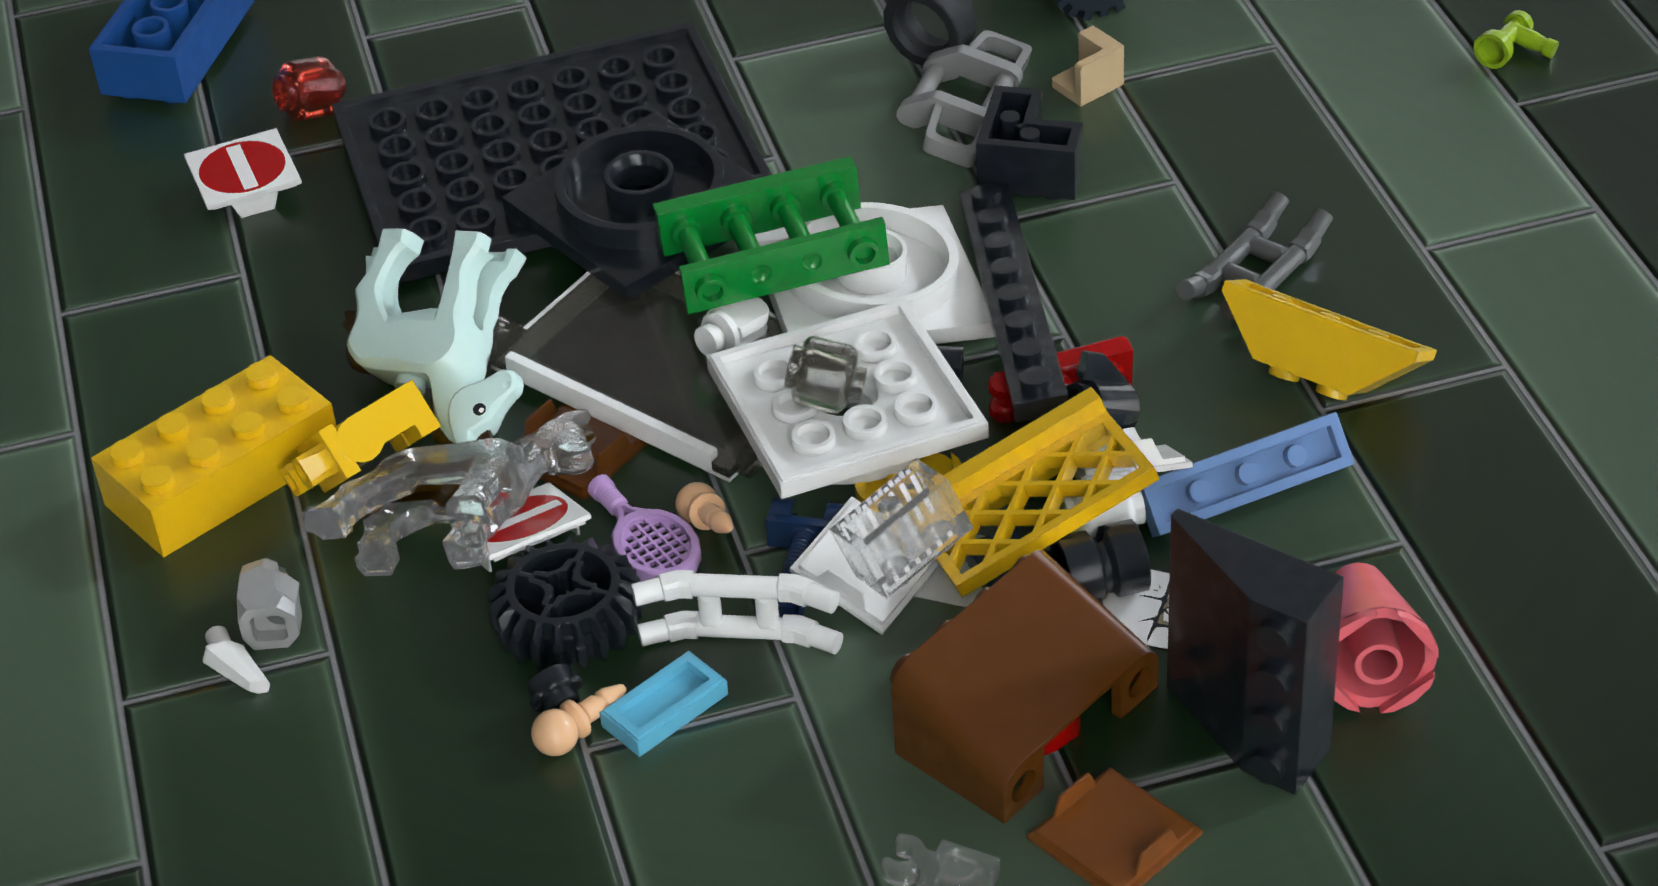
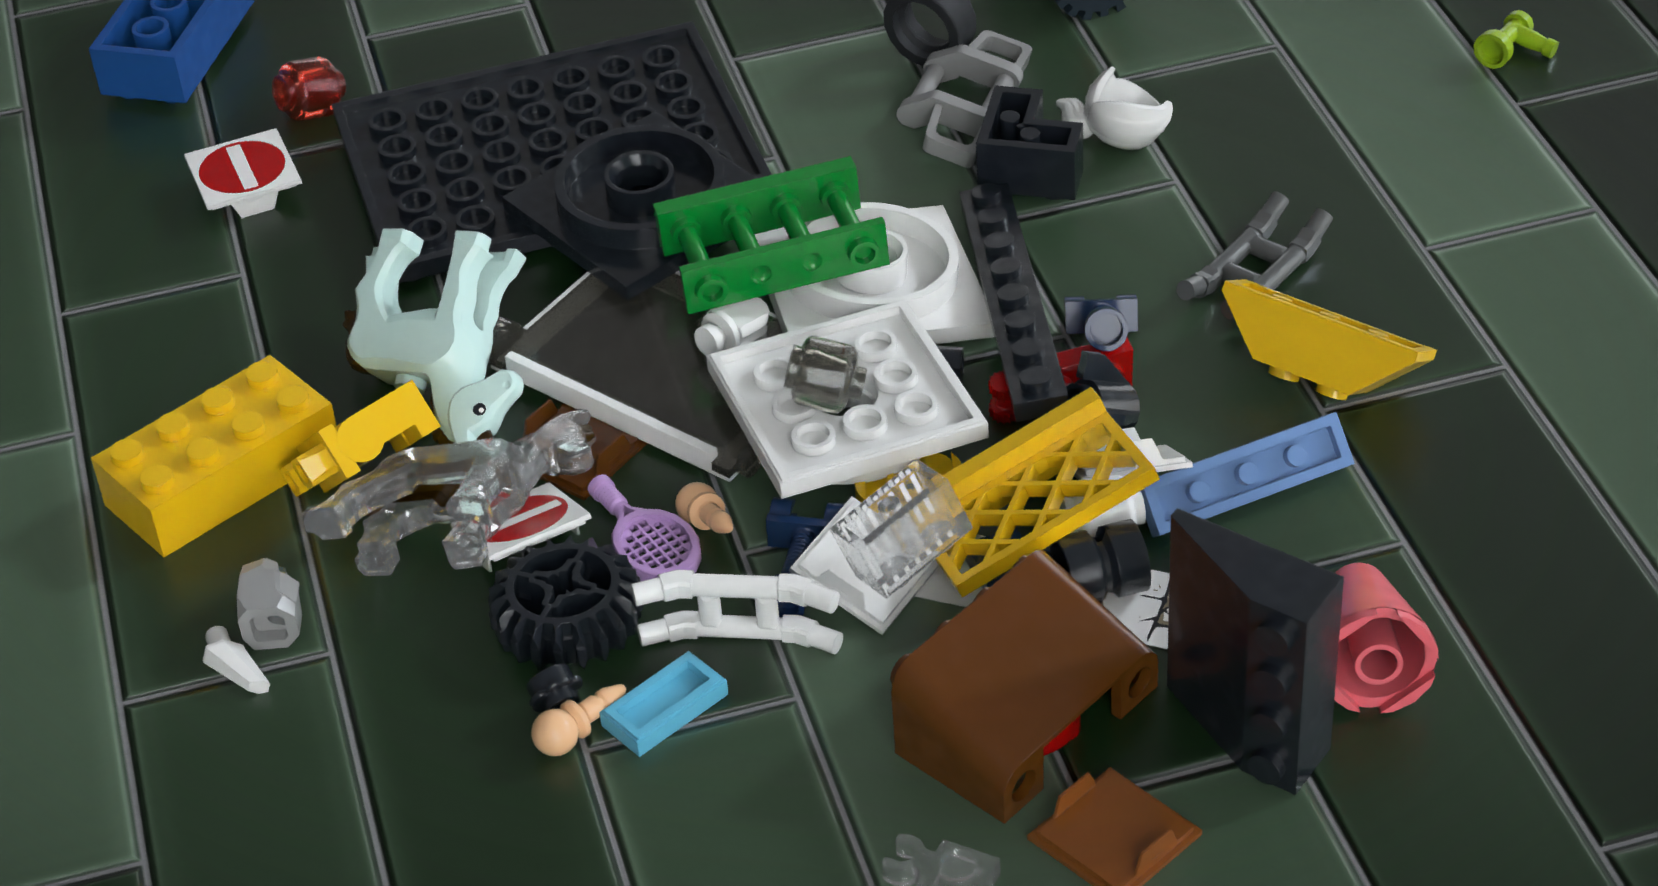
tan panel [1052,25,1124,107] -> none
none -> white hair [1056,66,1173,150]
none -> bar [1064,294,1138,351]

